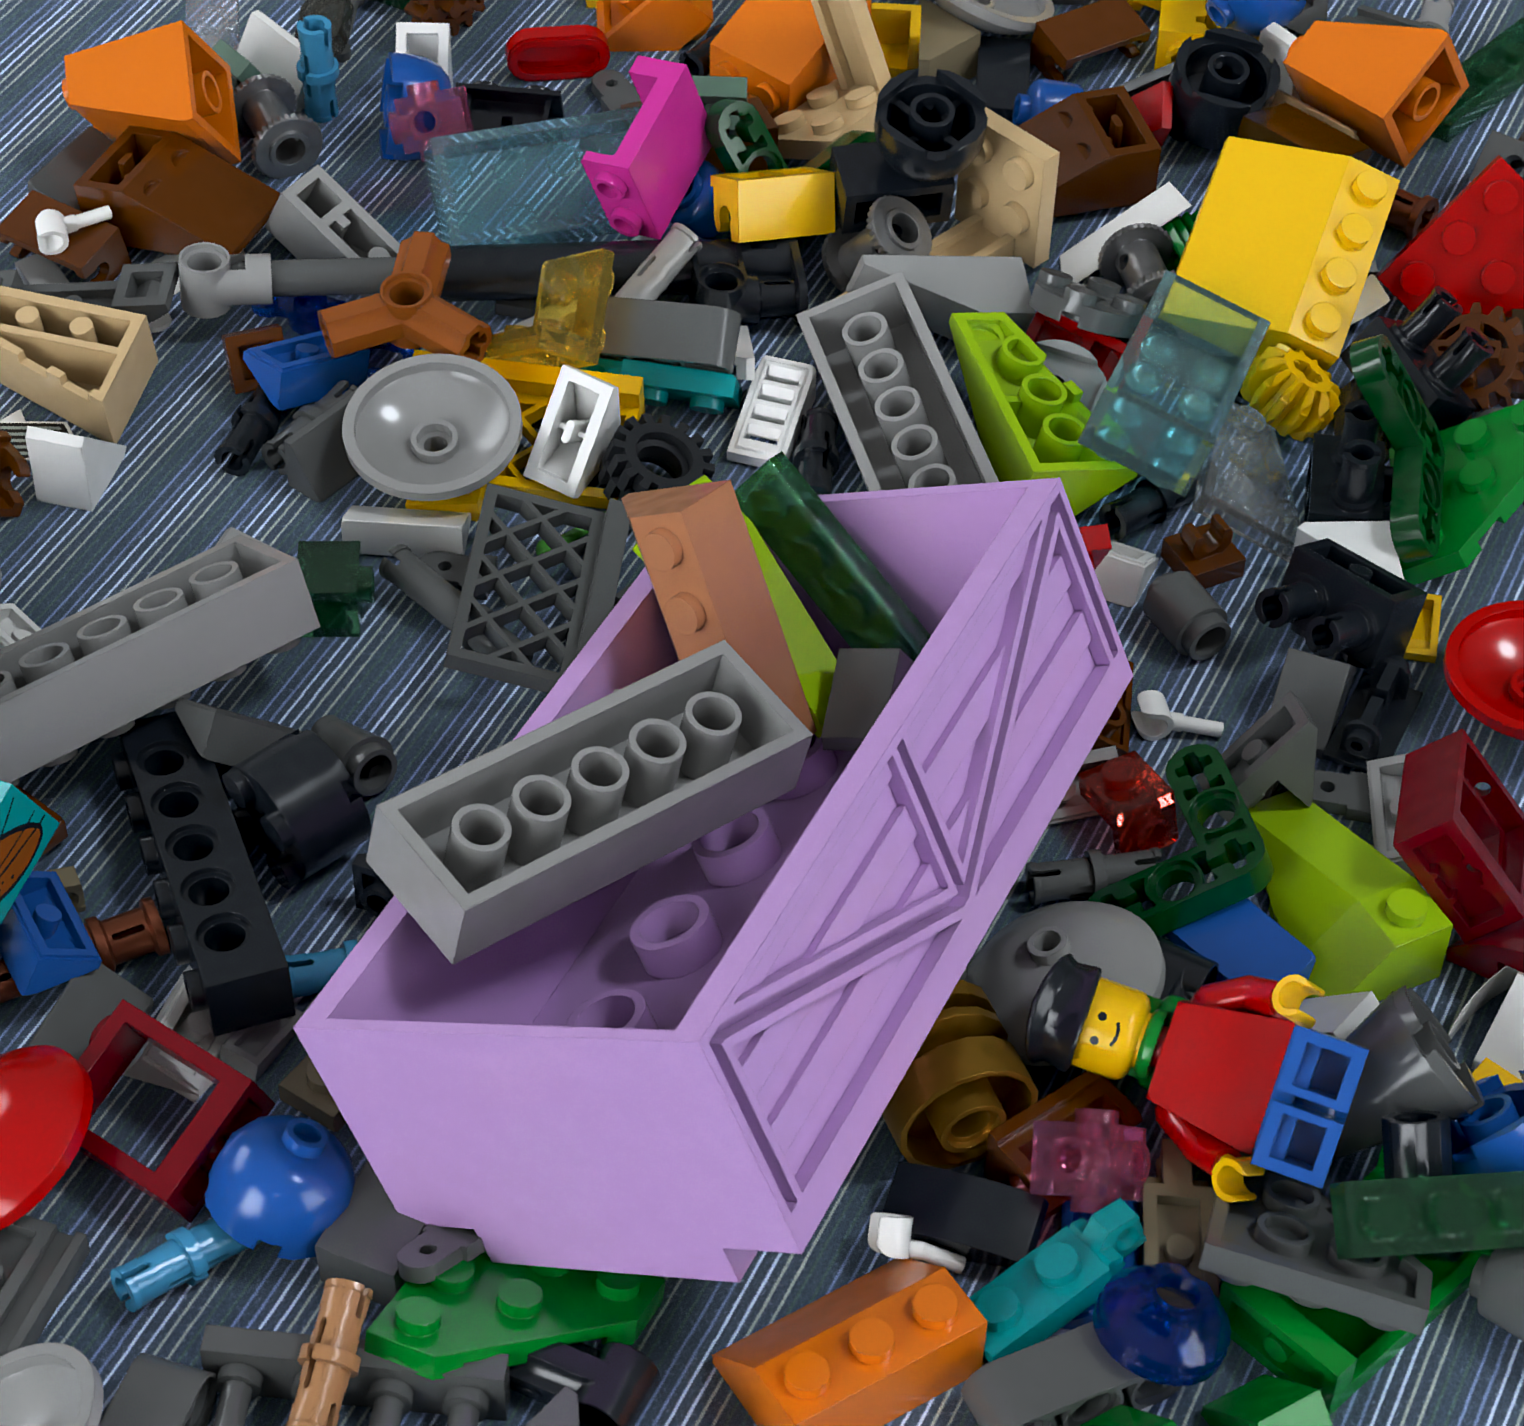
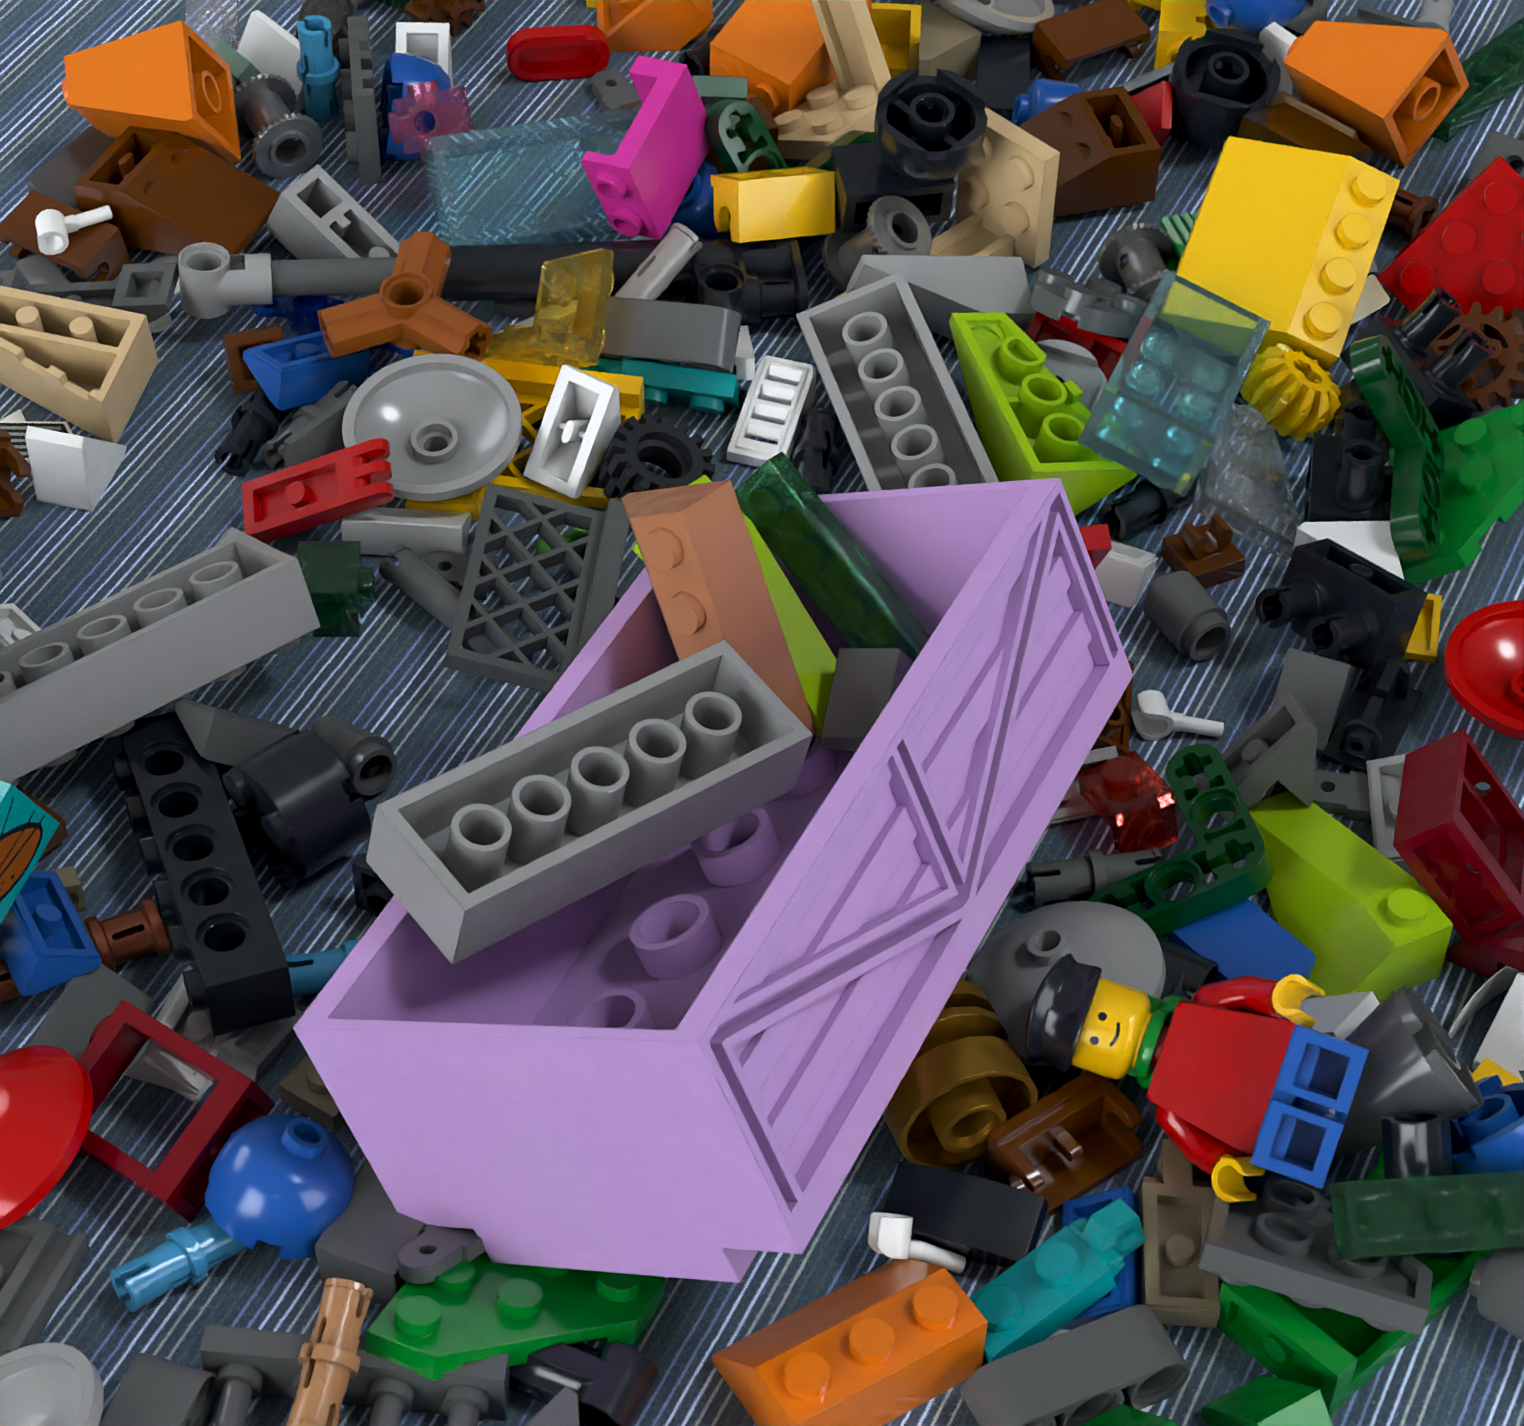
black hinge [454,81,565,143] -> none
clear pink brick [1030,1108,1151,1214] -> none
white sticker [1060,182,1192,283] -> none
clear blue piece [1093,1263,1231,1386] -> none
none -> red hinge [242,438,394,543]
none -> dark grey wing [338,16,382,185]

